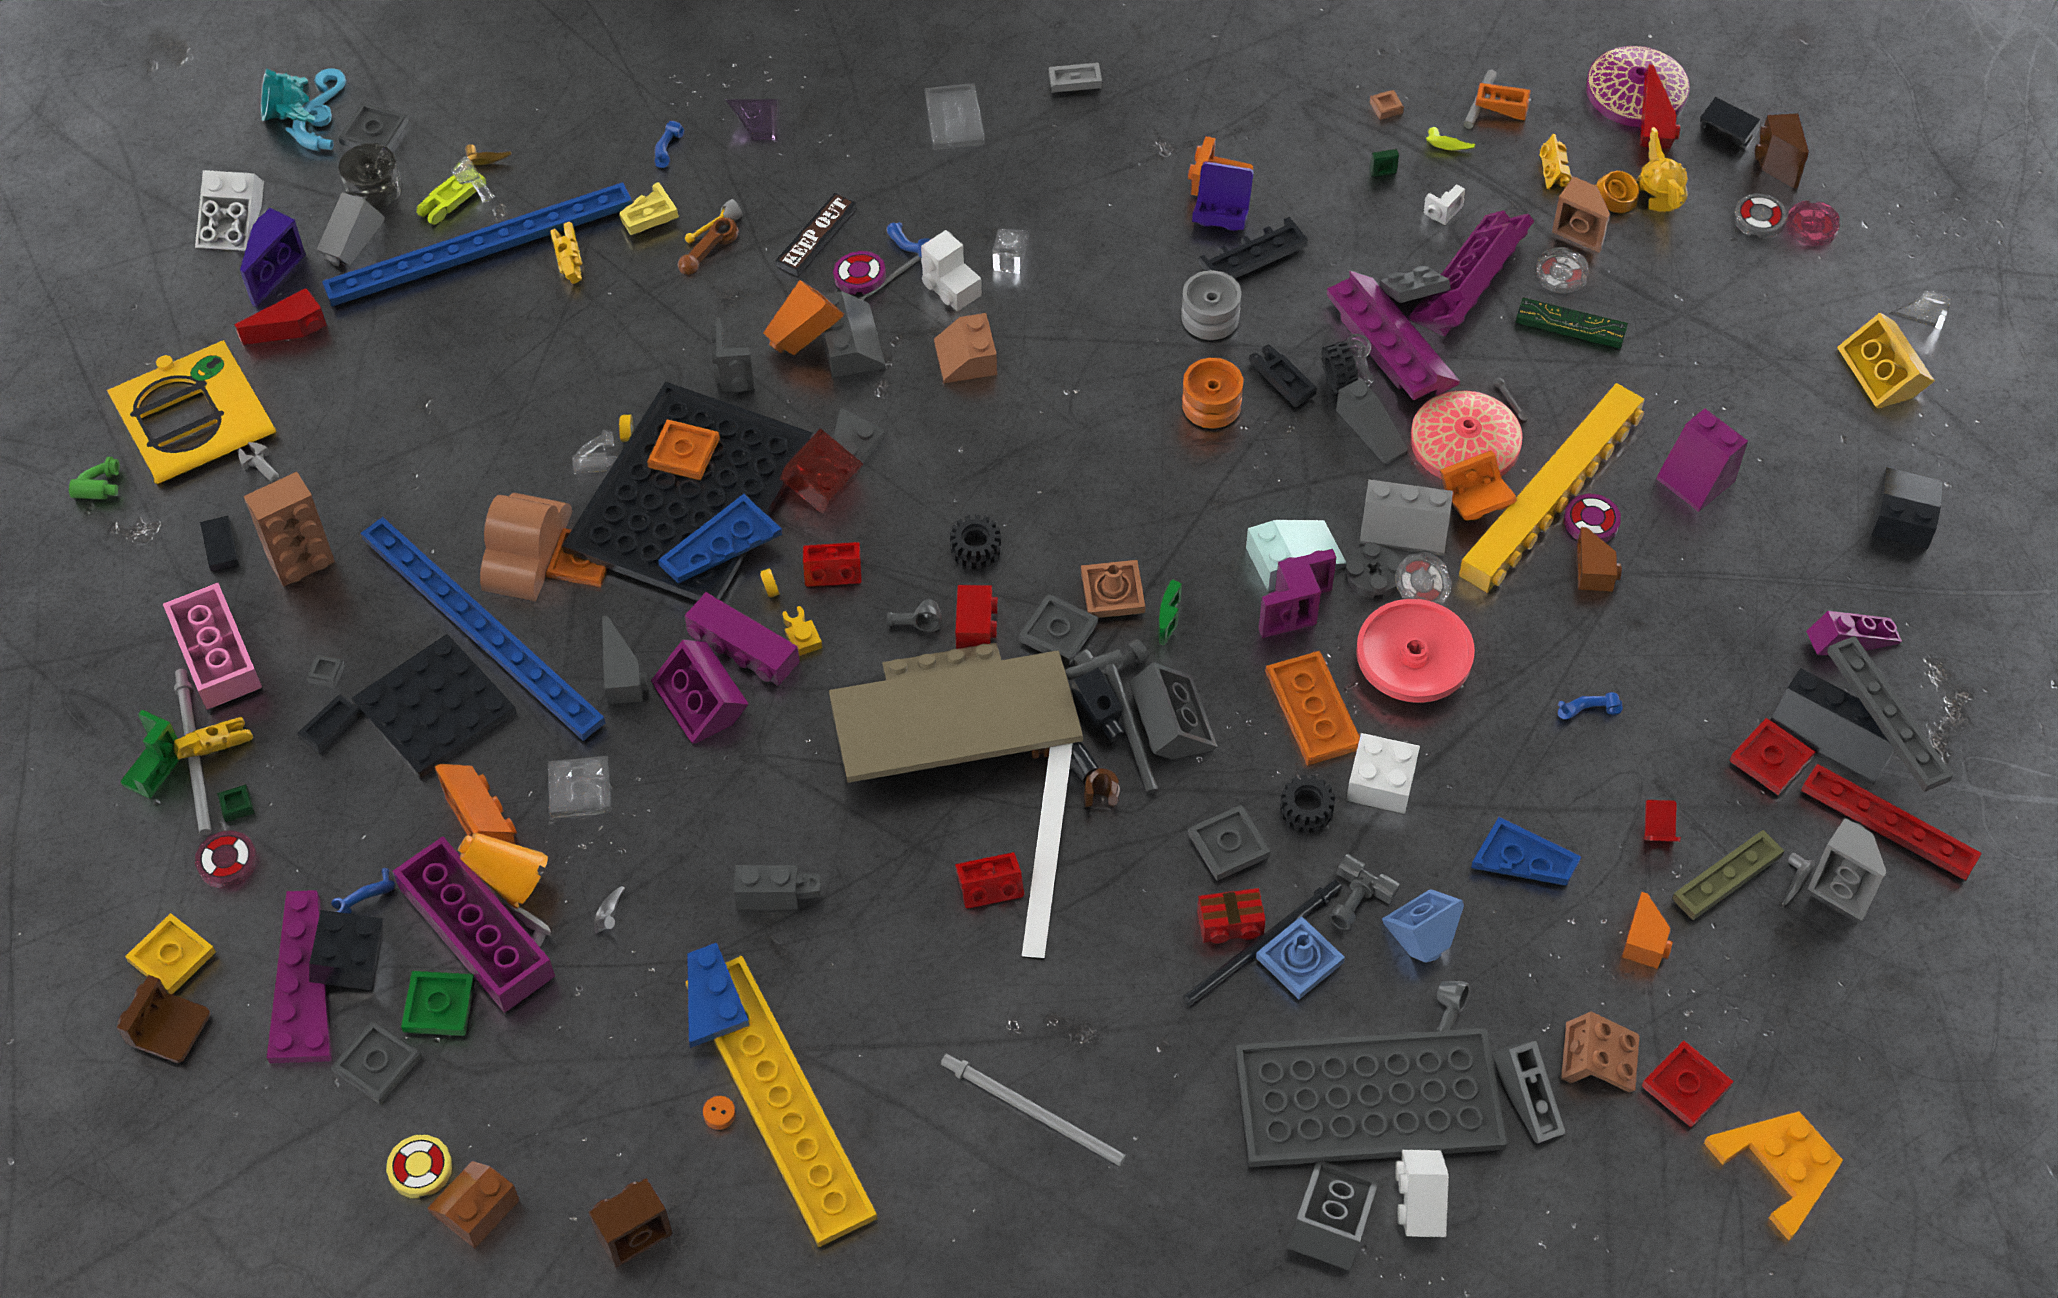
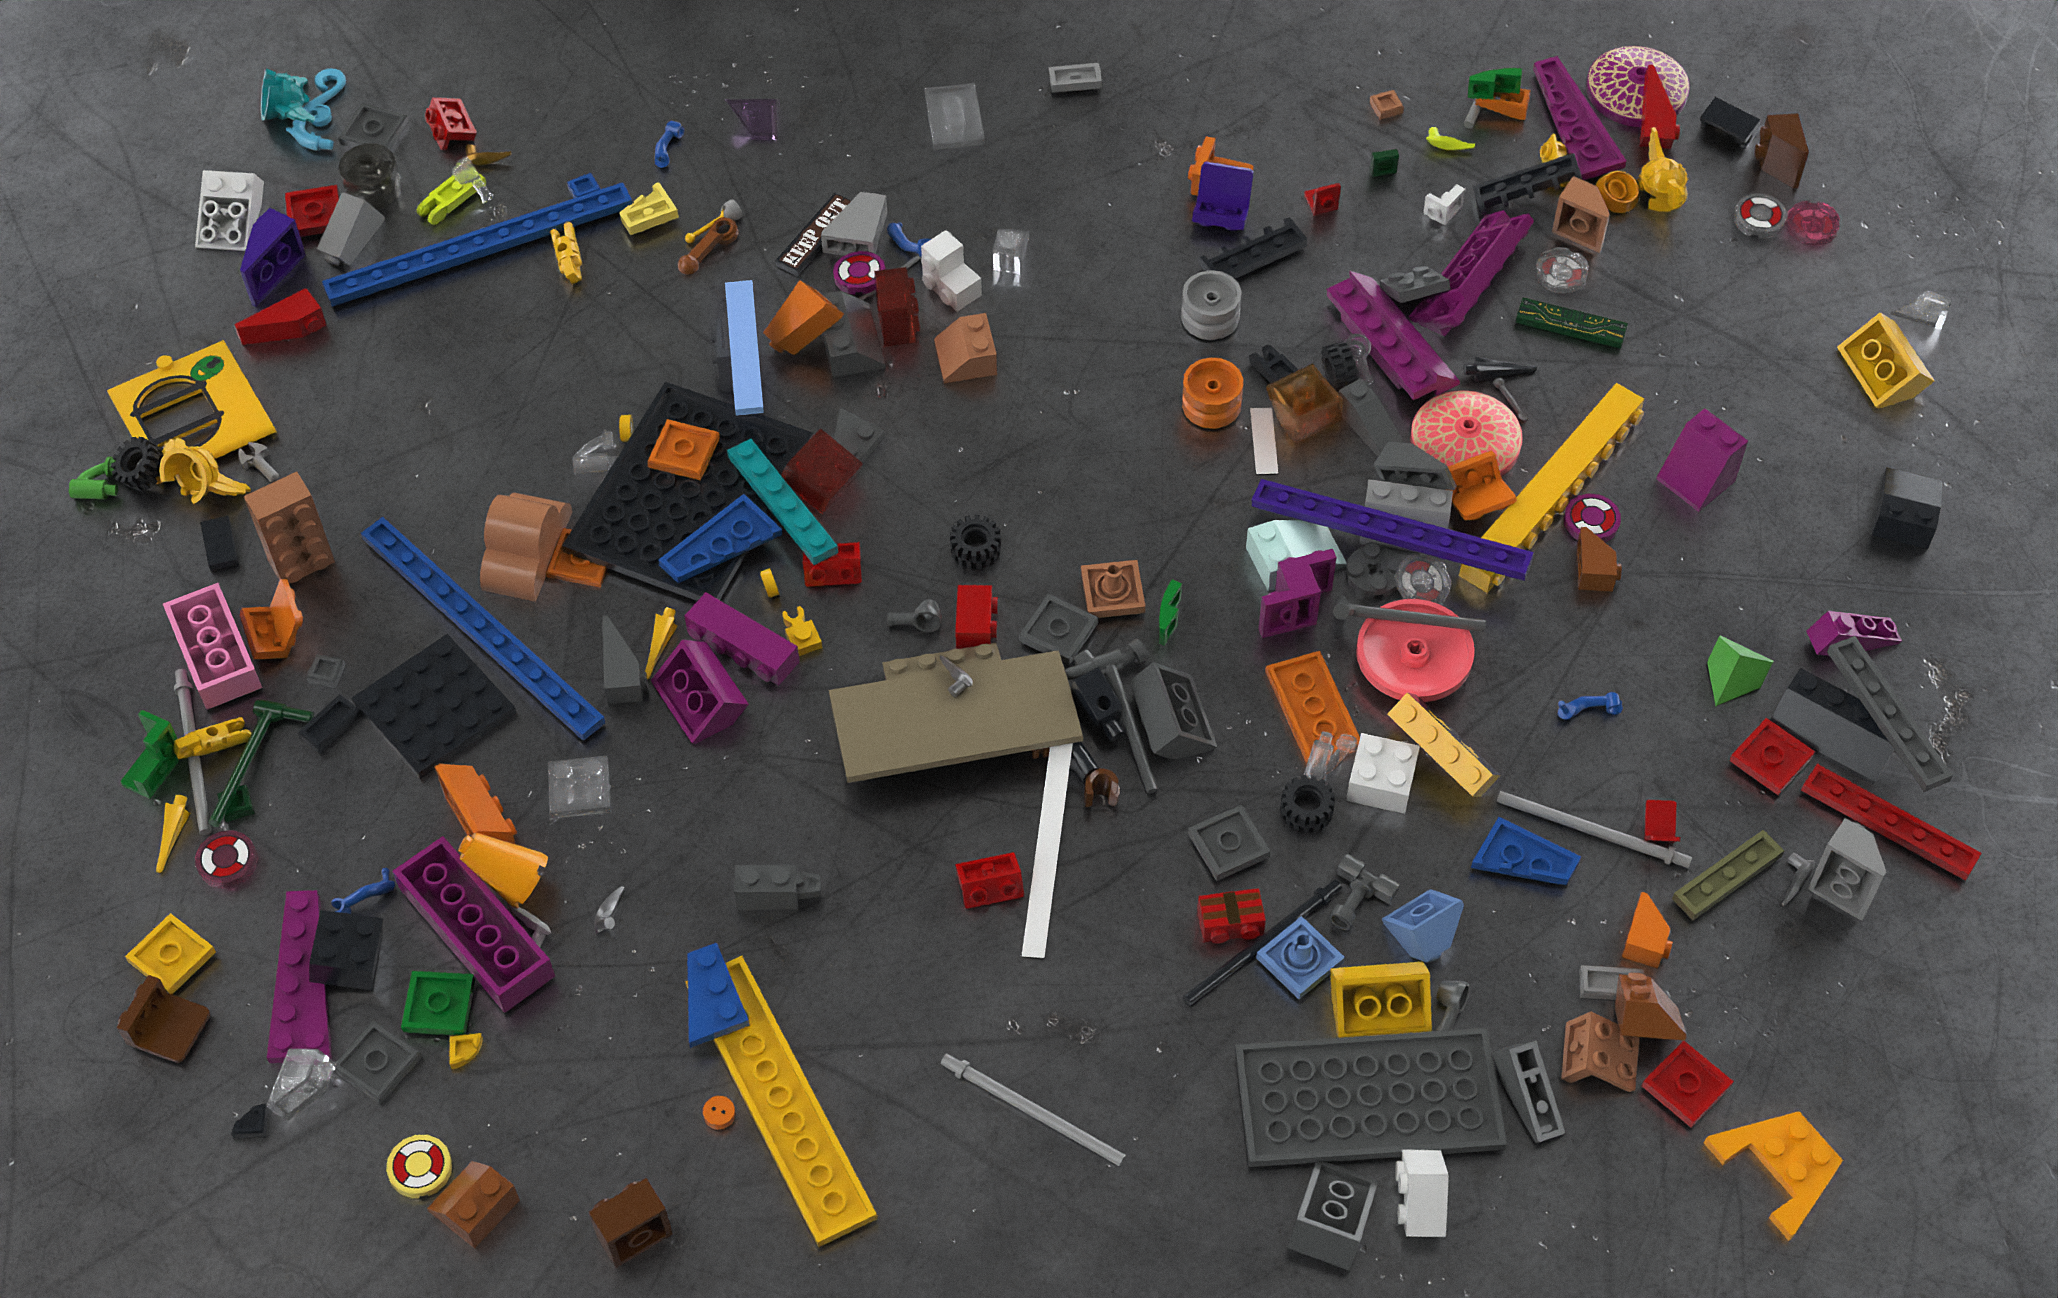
none -> black tyre [111,436,164,491]
none -> yellow piece [156,795,191,873]
none -> yellow helmet [159,437,251,504]
none -> dark green bar [208,699,314,827]
none -> black tile [231,1104,268,1139]
none -> orange bracket [239,579,303,659]
none -> clear slope [266,1049,336,1120]
none -> red plate [285,185,340,237]
none -> red bracket [425,97,477,150]
none -> yellow tile [449,1033,483,1069]
none -> blue tile [567,173,601,198]
none -> yellow piece [645,607,678,680]
none -> light blue tile [725,280,764,416]
none -> teal plate [727,439,838,565]
none -> light grey slope [821,192,887,256]
none -> clear red brick [874,267,920,347]
none -> flat silver bar [940,655,973,697]
none -> white sticker [1250,408,1278,474]
none -> dark purple plate [1252,479,1534,581]
none -> clear orange slope [1266,363,1344,443]
none -> red bracket [1304,183,1341,215]
none -> clear plant [1304,732,1358,781]
none -> yellow slope [1330,961,1432,1038]
none -> dark grey bar [1333,595,1486,632]
none -> dark grey slope [1374,442,1457,490]
none -> yellow brick [1387,692,1501,797]
none -> black piece [1463,356,1537,382]
none -> green slope [1468,68,1522,100]
none -> black hinge [1473,153,1583,215]
none -> light grey bar [1497,791,1692,868]
none -> magenta wing [1533,56,1627,181]
none -> light grey tile [1579,965,1644,1000]
none -> dark orange slope [1615,972,1686,1041]
none -> bright green slope [1707,635,1774,706]

